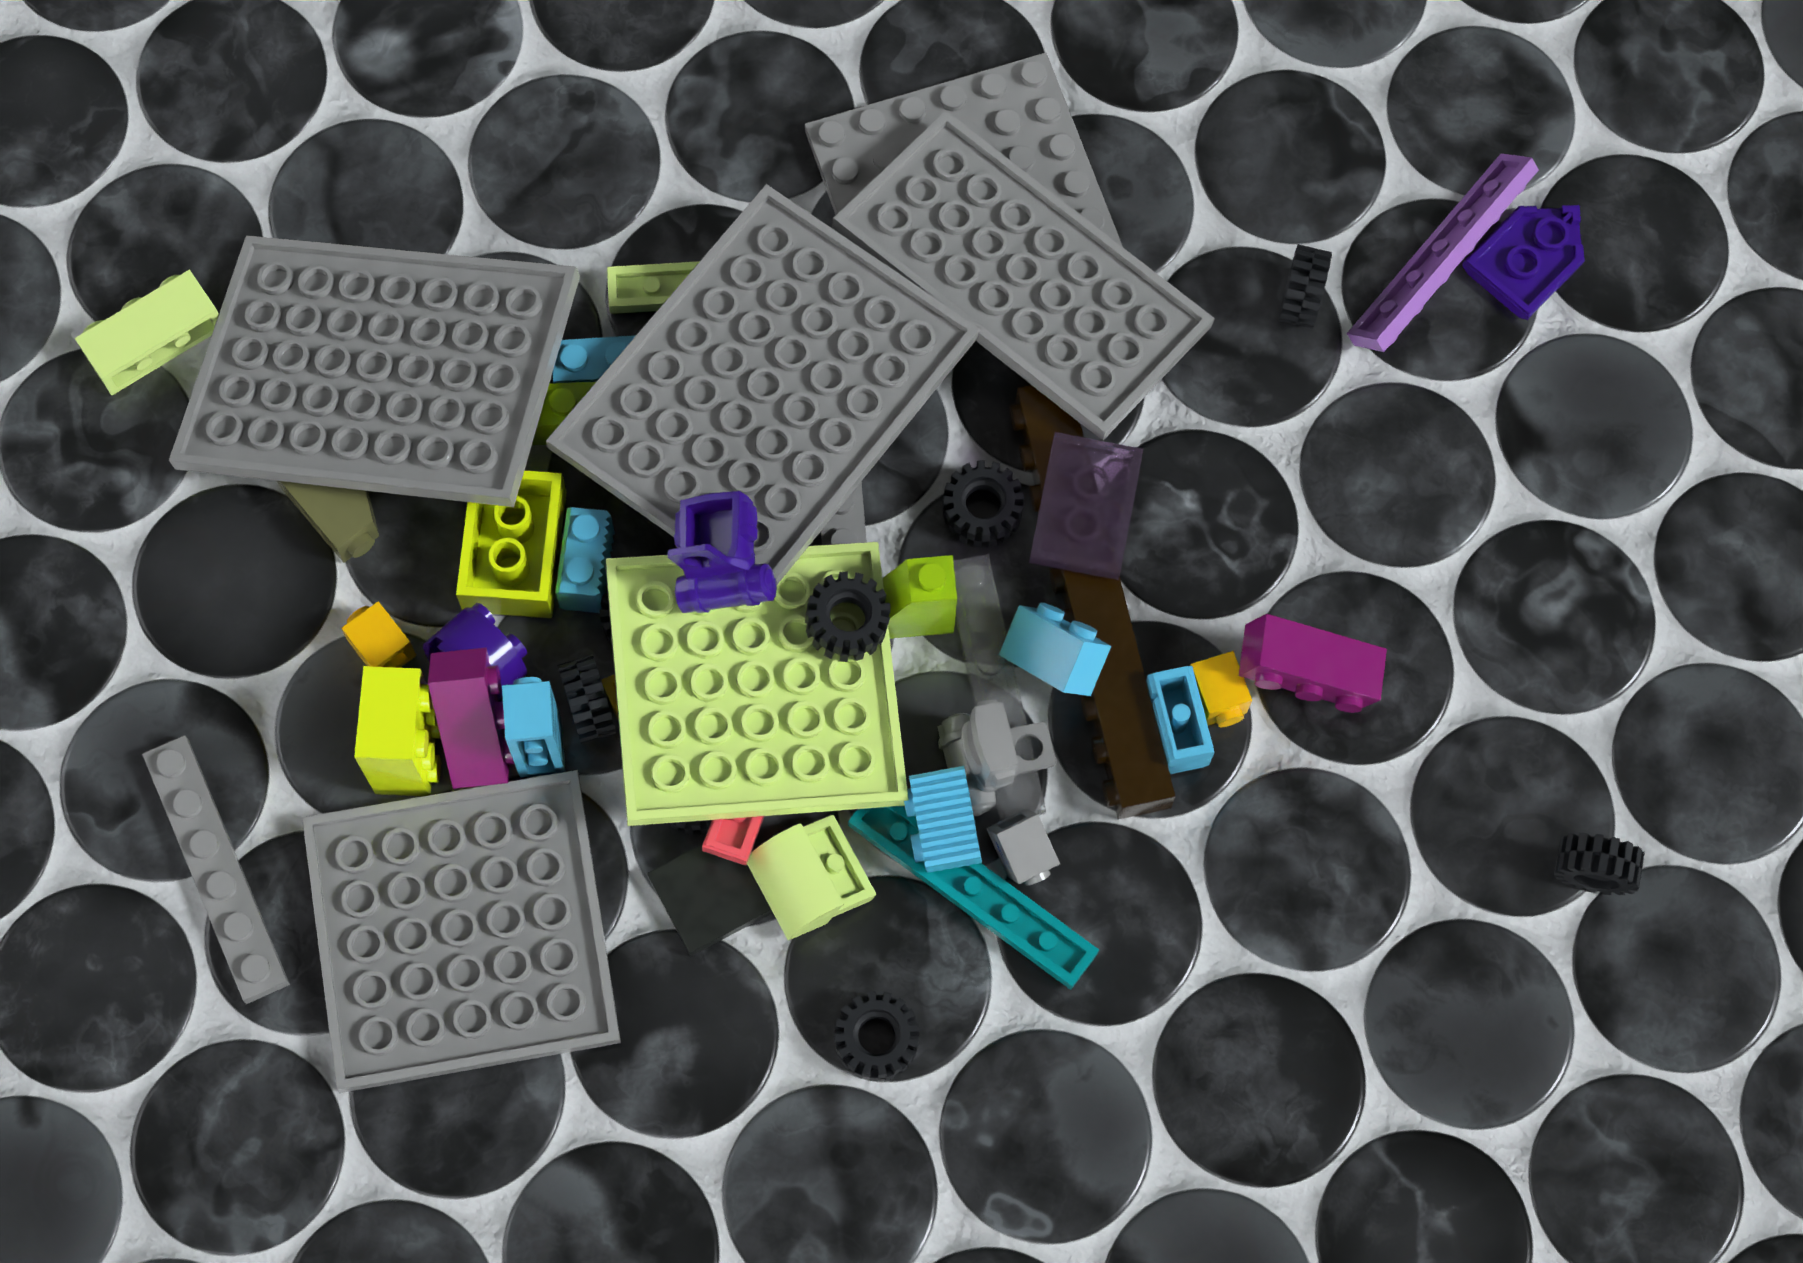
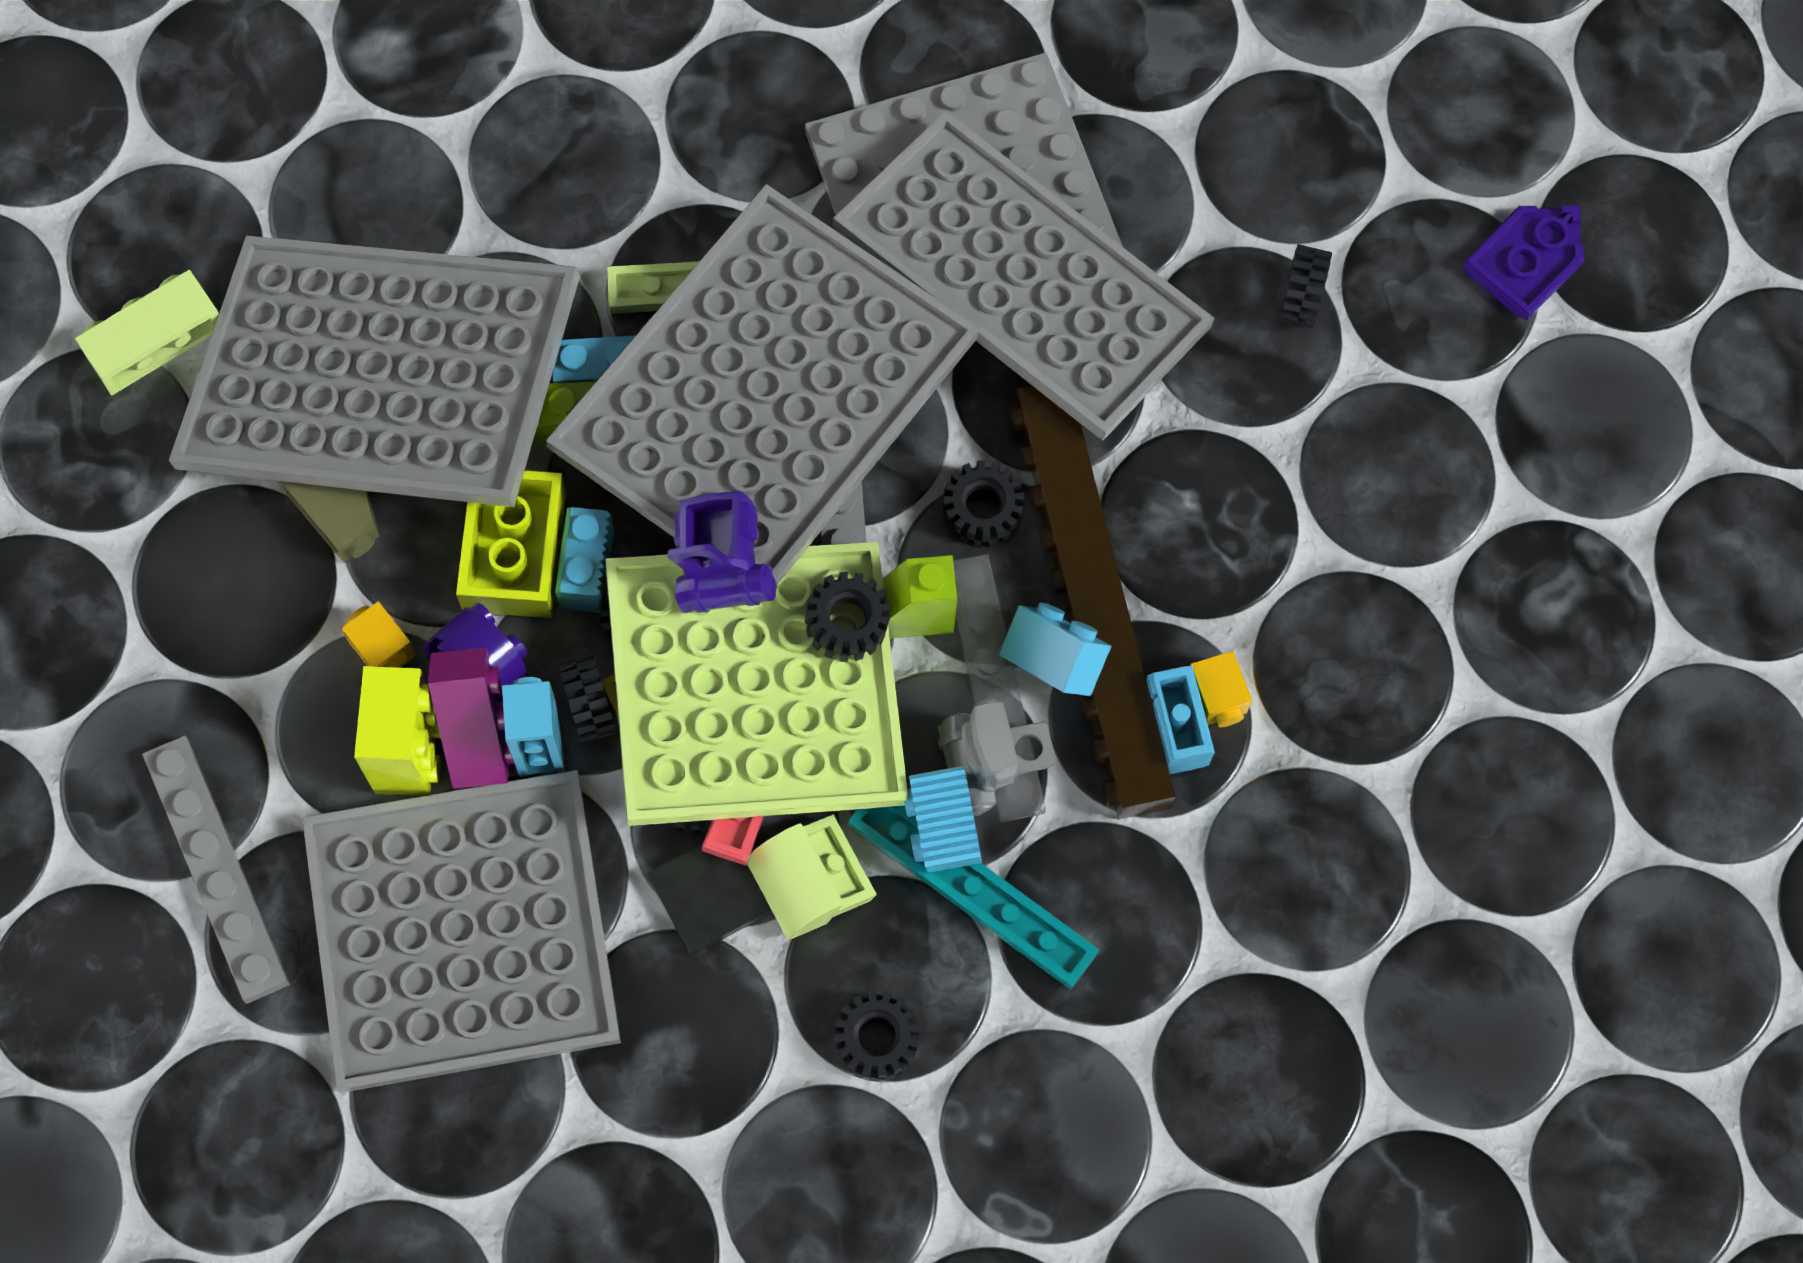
light grey brick [986,809,1060,886] -> none
clear purple plate [1029,432,1143,580] -> none
magenta brick [1238,614,1387,713] -> none
medium lavender plate [1347,154,1539,352] -> none
black tyre [1554,833,1645,895] -> none

